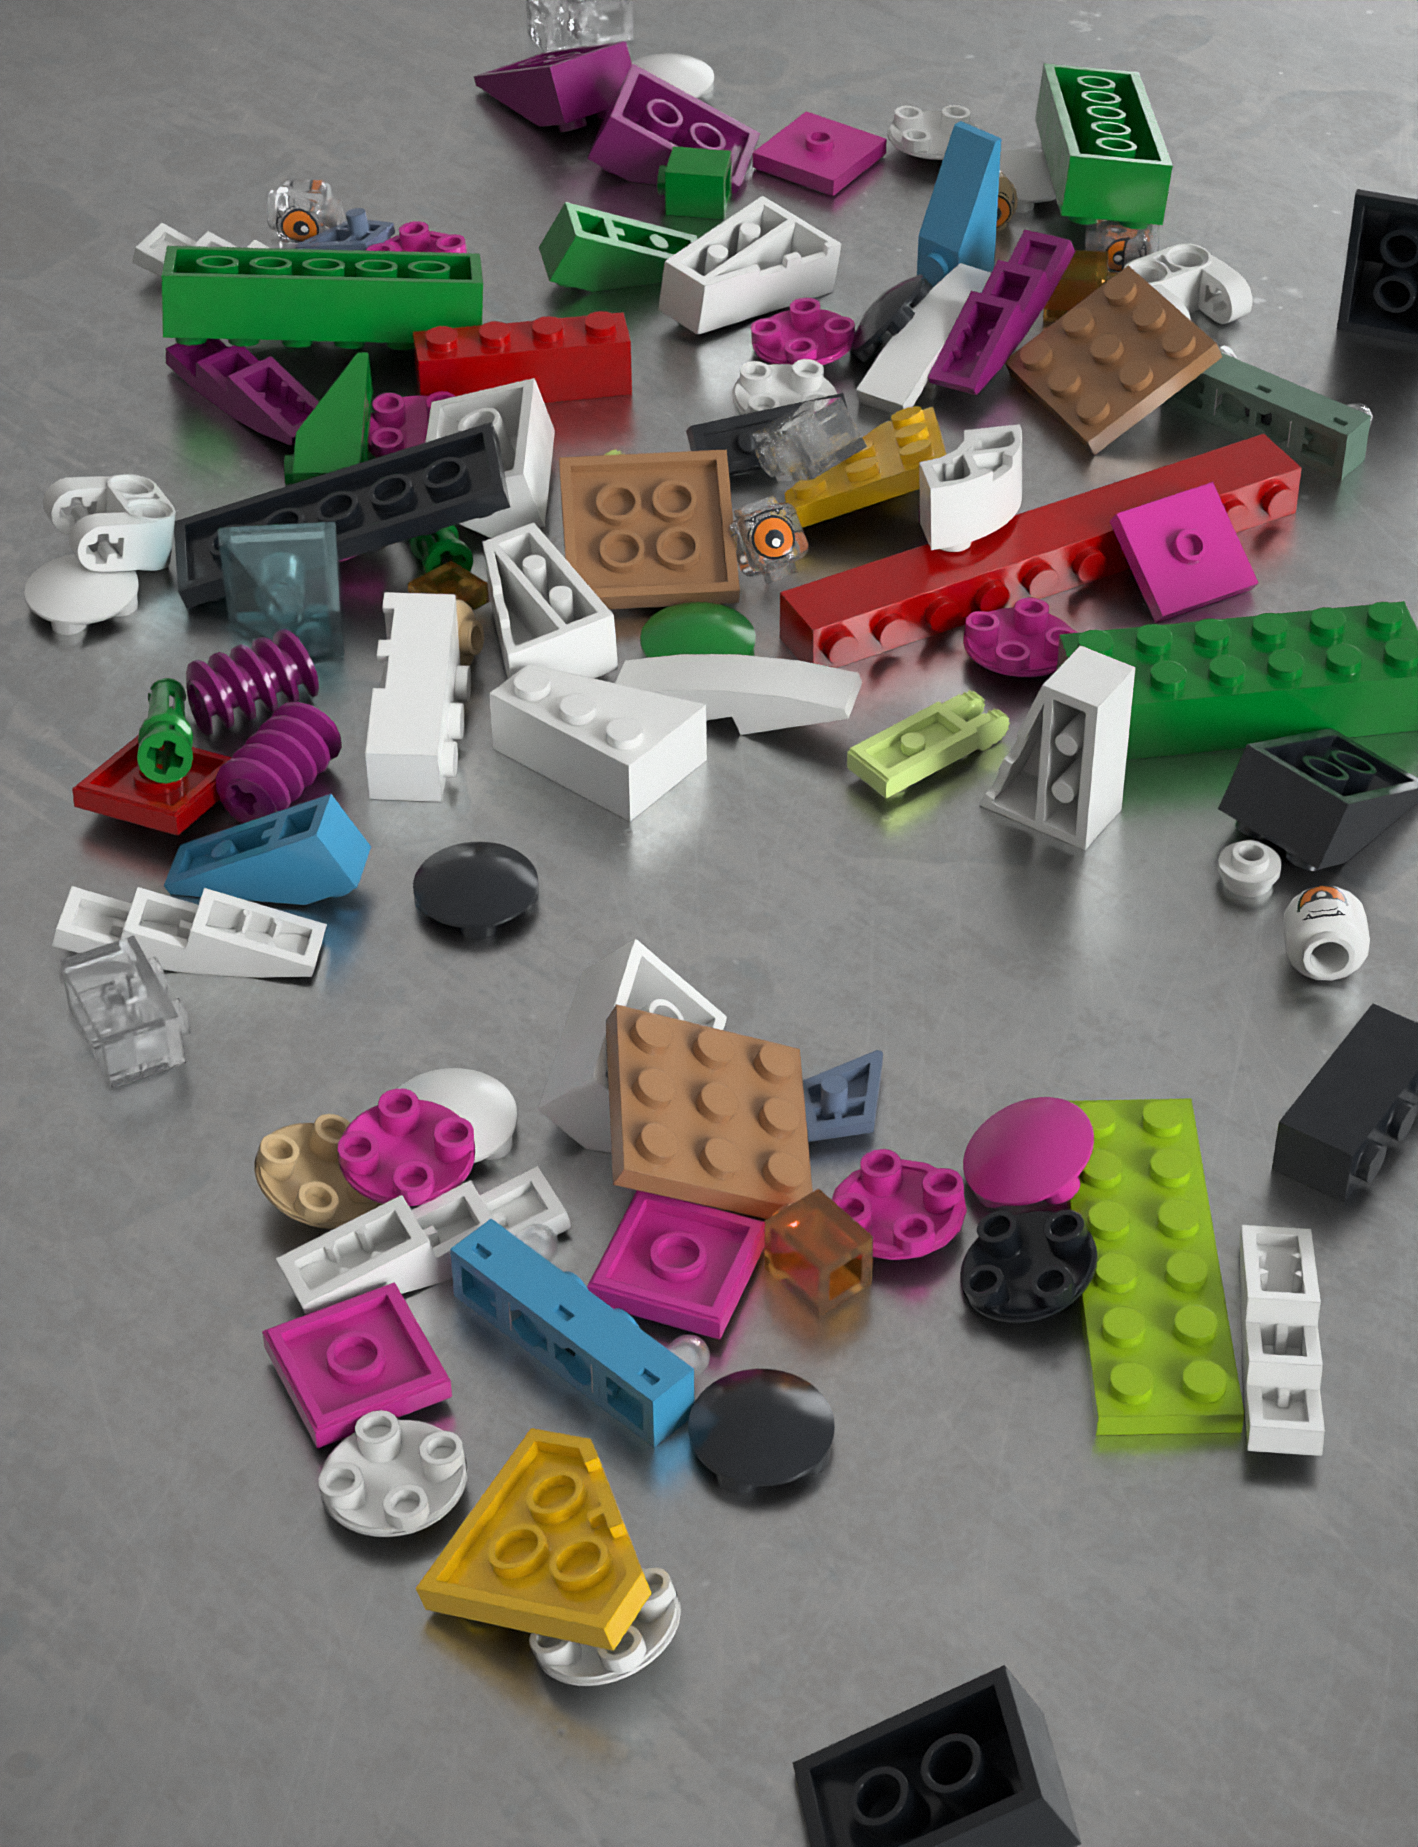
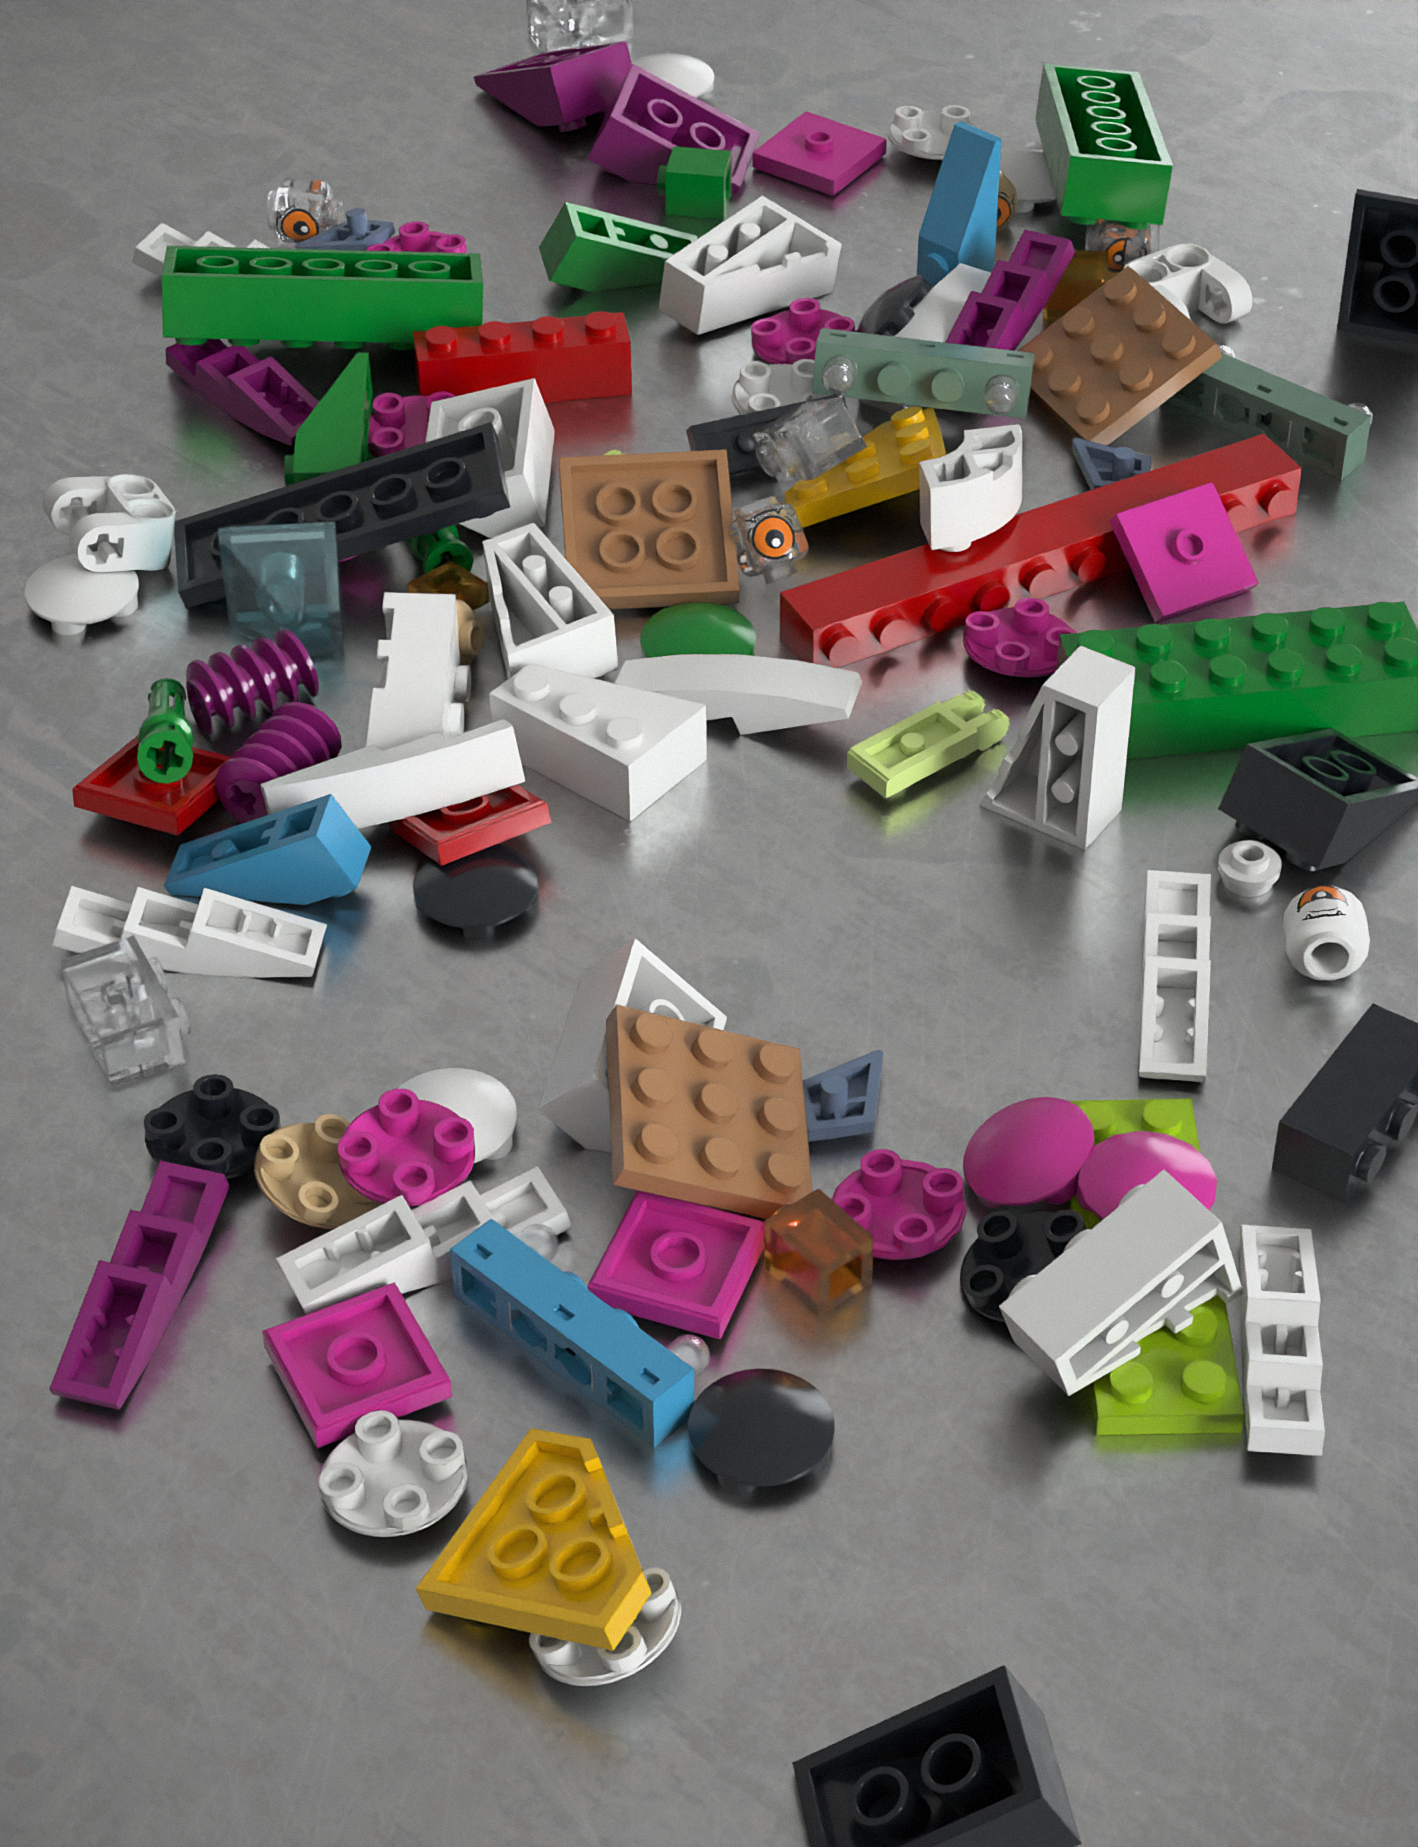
none -> magenta slope [49,1161,230,1410]
none -> black dish [144,1074,281,1179]
none -> white slope [260,719,525,829]
none -> red plate [388,784,551,866]
none -> sand green piece [812,328,1035,419]
none -> white wedge [999,1170,1244,1396]
none -> sand blue piece [1072,438,1151,490]
none -> dark pink dish [1077,1131,1217,1220]
none -> white slope [1139,870,1211,1082]

